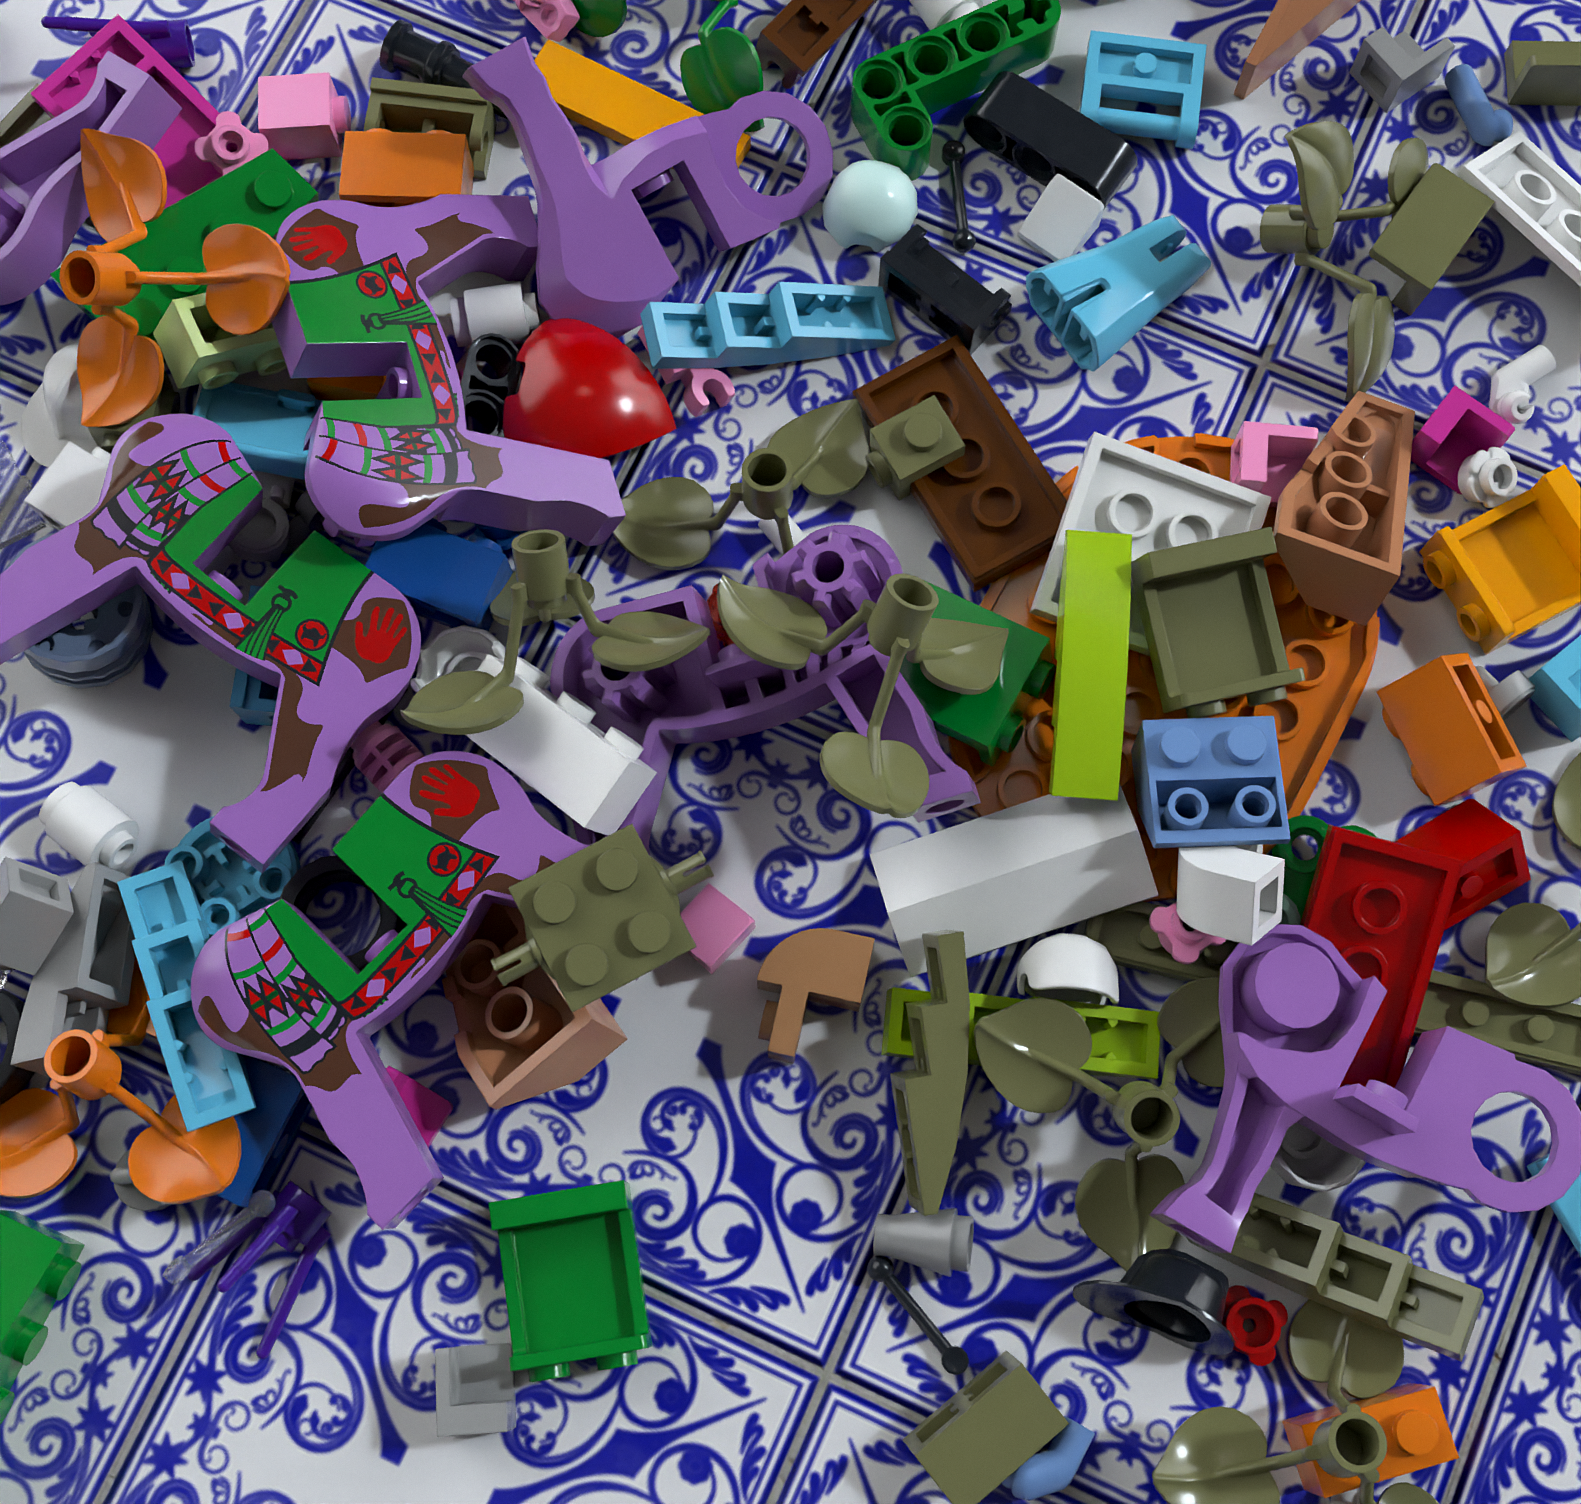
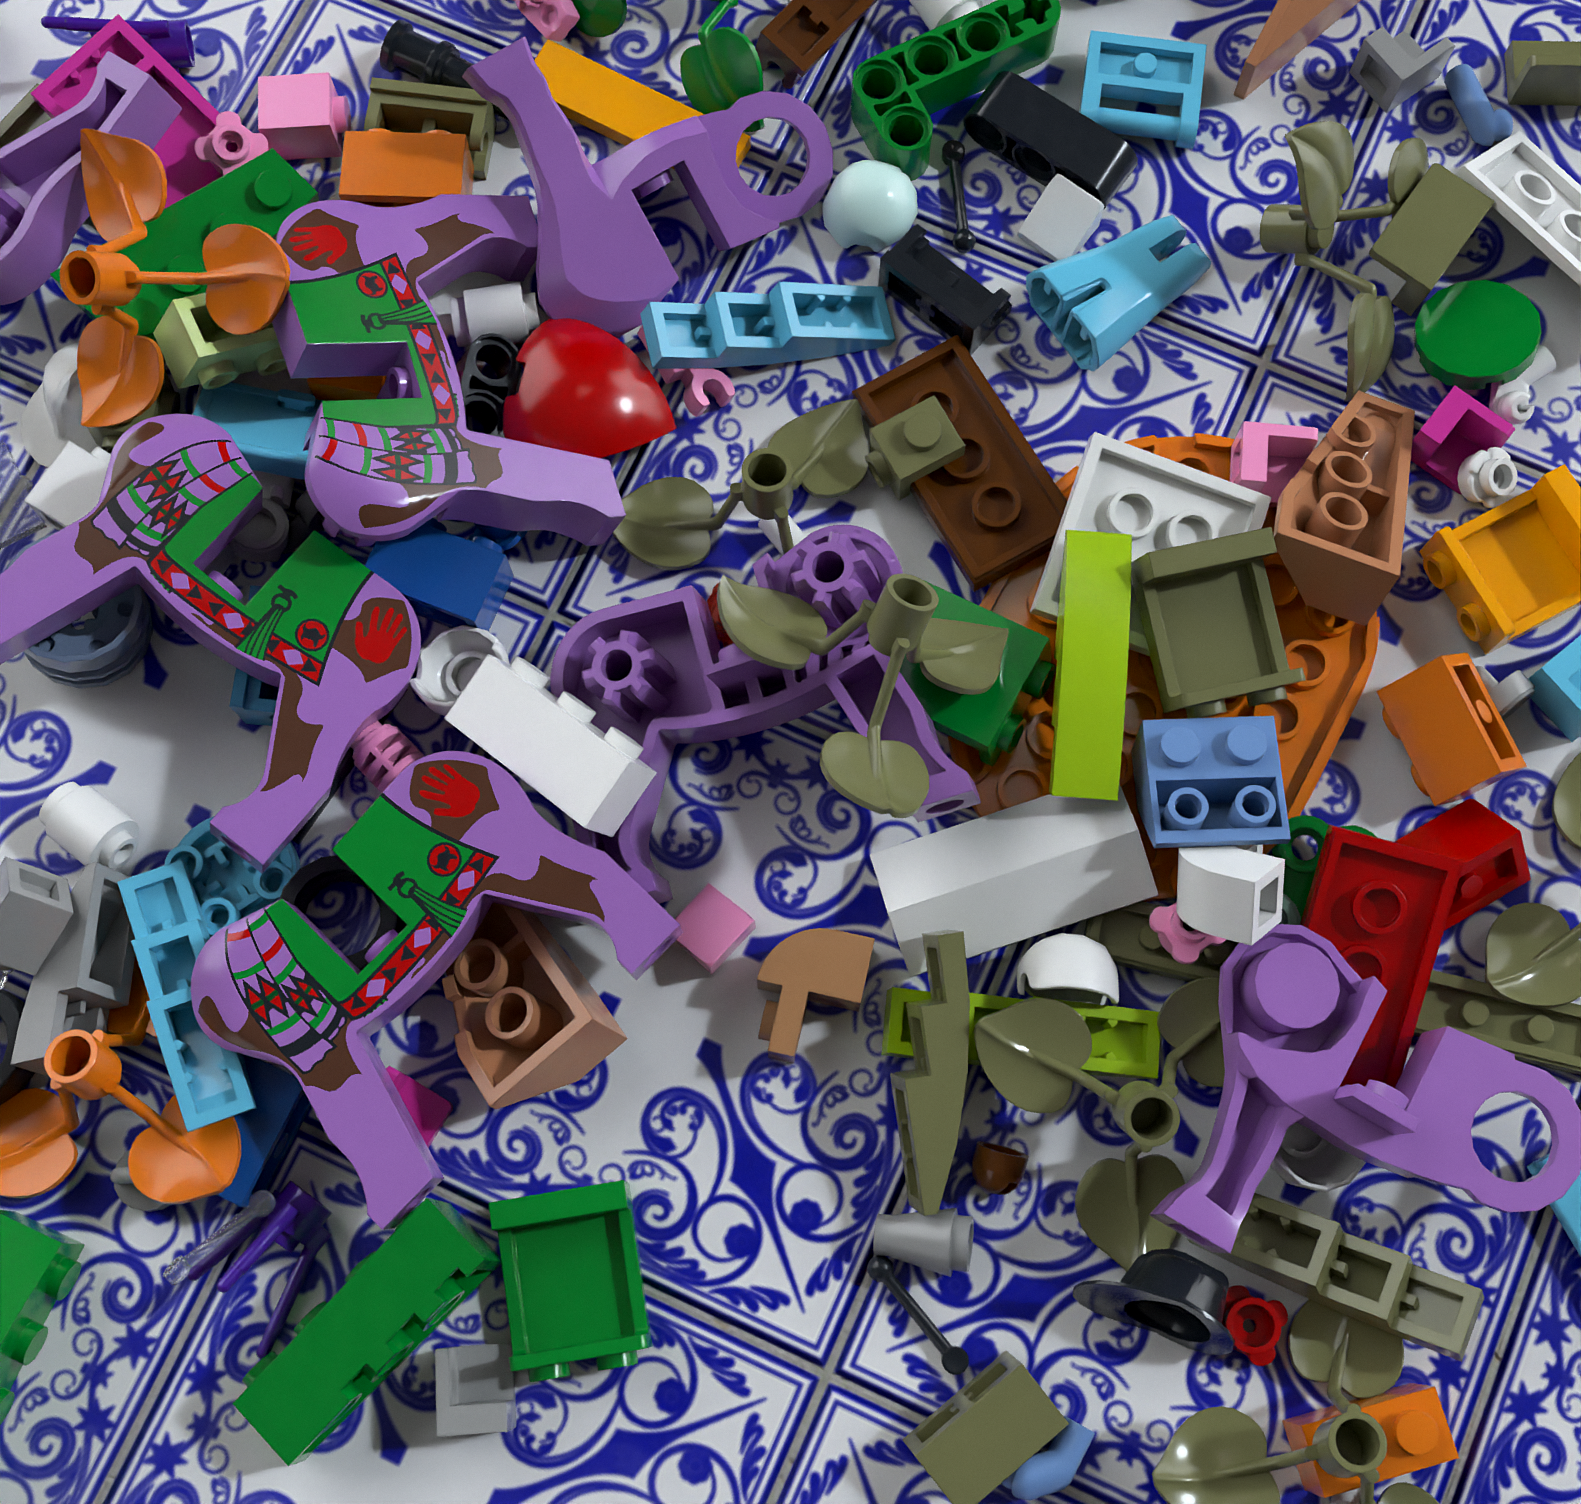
olive plant [400,529,710,735] -> none
olive plate [491,824,714,1012] -> none
none -> green wedge [233,1198,502,1466]
none -> reddish brown hinge [972,1141,1029,1195]
none -> green tile [1414,280,1542,390]

